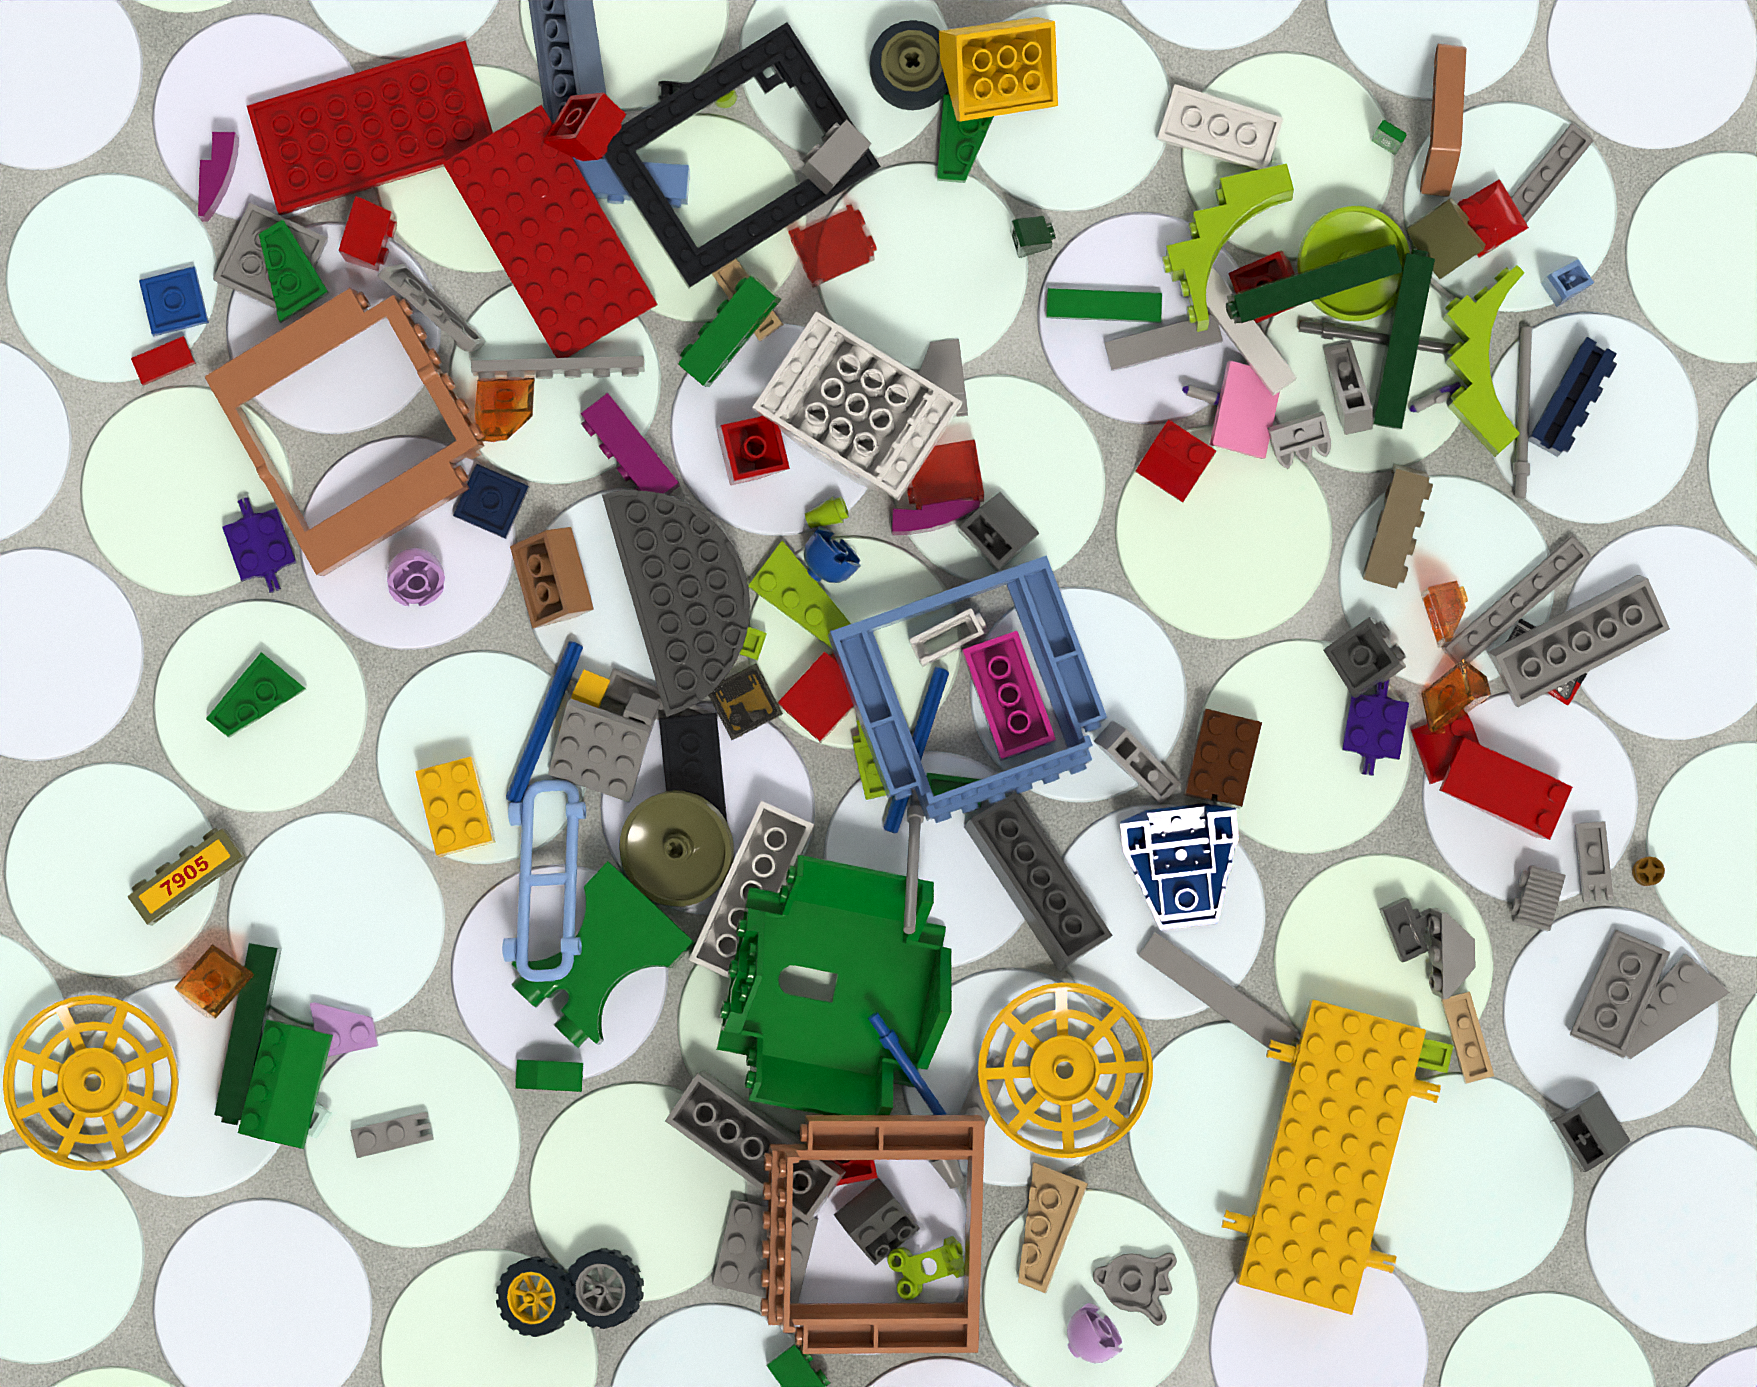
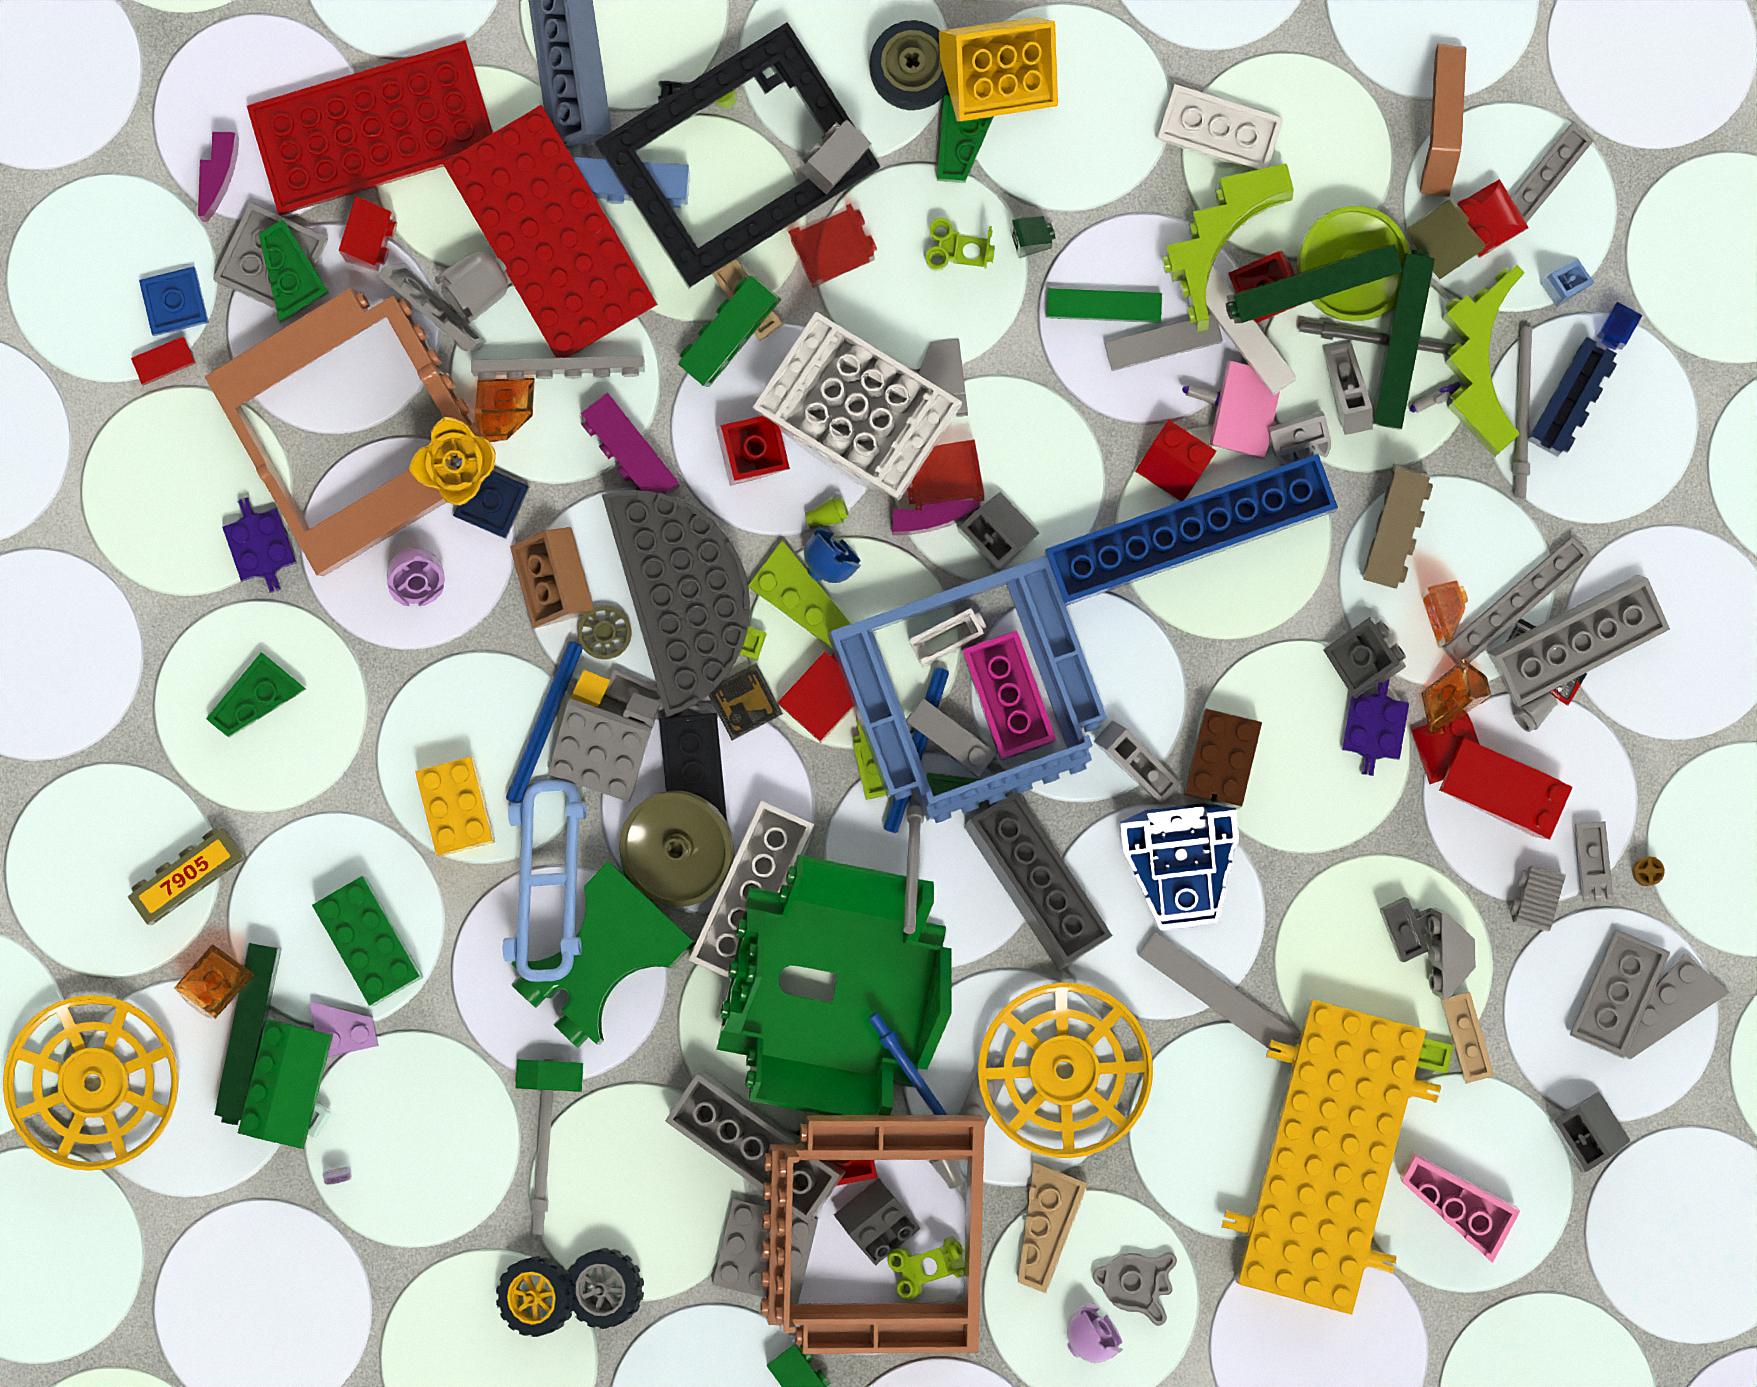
light grey hinge [350,1111,434,1158] -> none
red slope [543,92,627,161] -> none
green tile [1371,120,1407,156] -> none
none -> green brick [312,876,423,1006]
none -> clear purple tile [322,1166,353,1185]
none -> yellow brick [409,417,496,506]
none -> light grey cylinder [435,252,508,324]
none -> light grey bar [530,1059,555,1235]
none -> olive wheel [577,606,632,660]
none -> light grey slope [906,698,996,777]
none -> lime piece [926,218,995,271]
none -> blue brick [1044,454,1338,606]
none -> bright pink wedge [1400,1152,1520,1263]
none -> light grey cone [1514,692,1558,732]
none -> clear blue brick [1597,302,1642,350]

